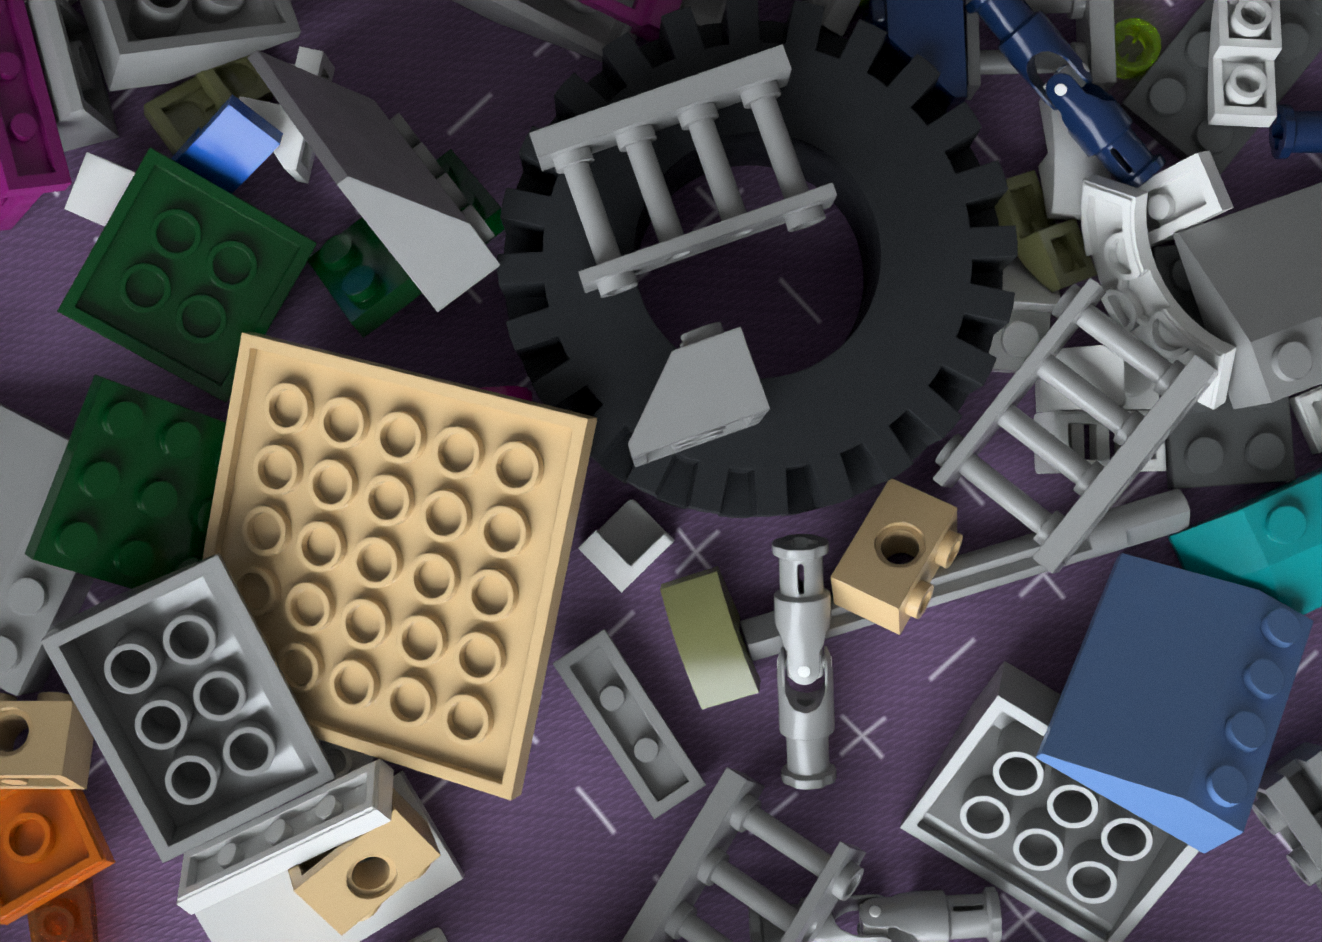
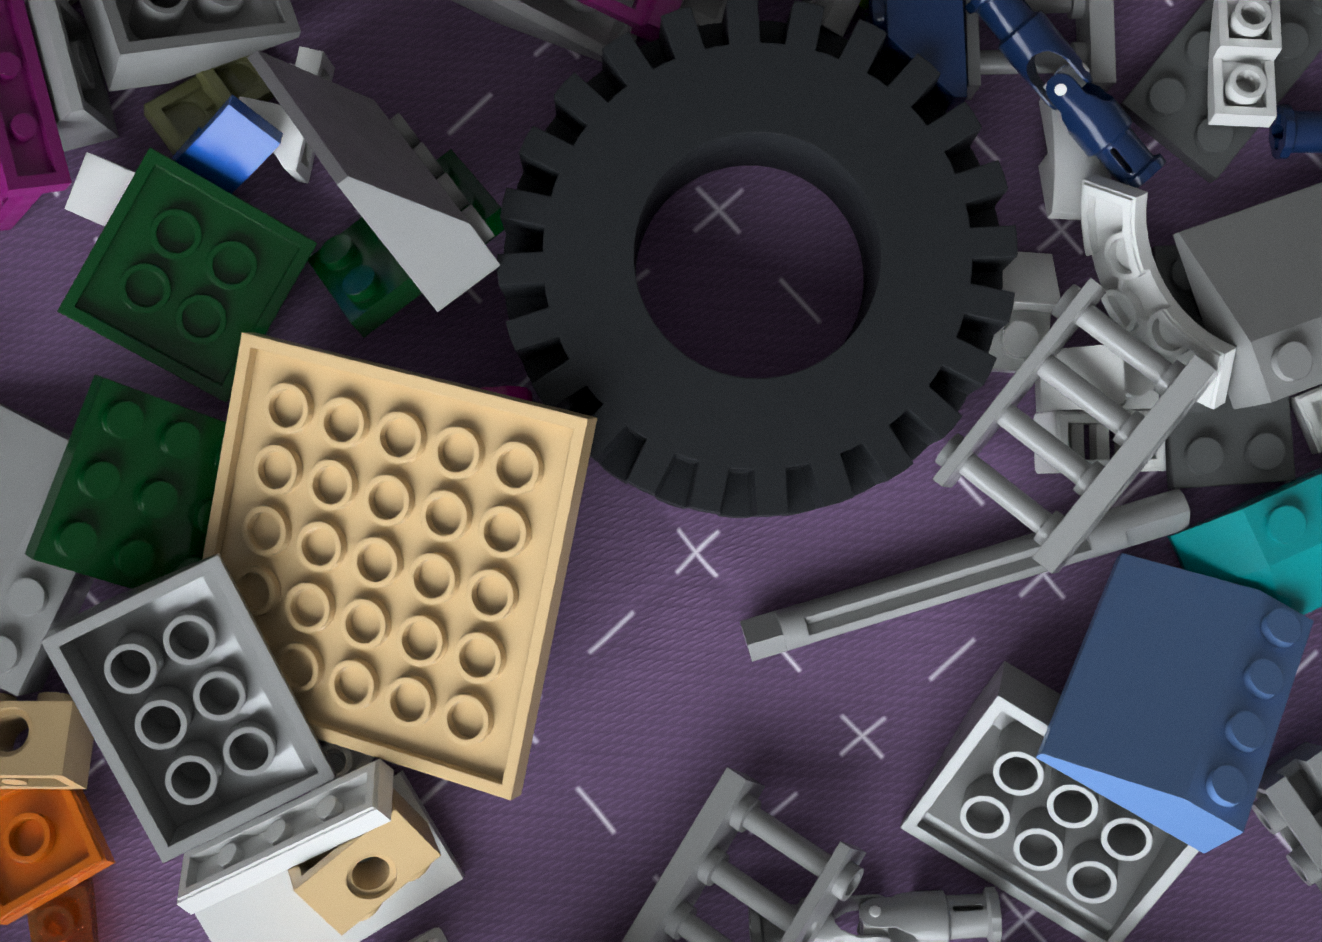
light grey fence [529,44,837,298] -> none
light grey plate [552,629,706,819] -> none
white panel [578,500,675,593] -> none
light grey slope [628,322,770,468] -> none
olive slope [660,566,761,710] -> none
light grey piece [771,534,837,790] -> none
tan brick [831,478,963,635] -> none
olive slope [995,170,1098,293] -> none
clear neon green bush [1115,18,1161,79] -> none
white slope [1138,150,1234,248] -> none

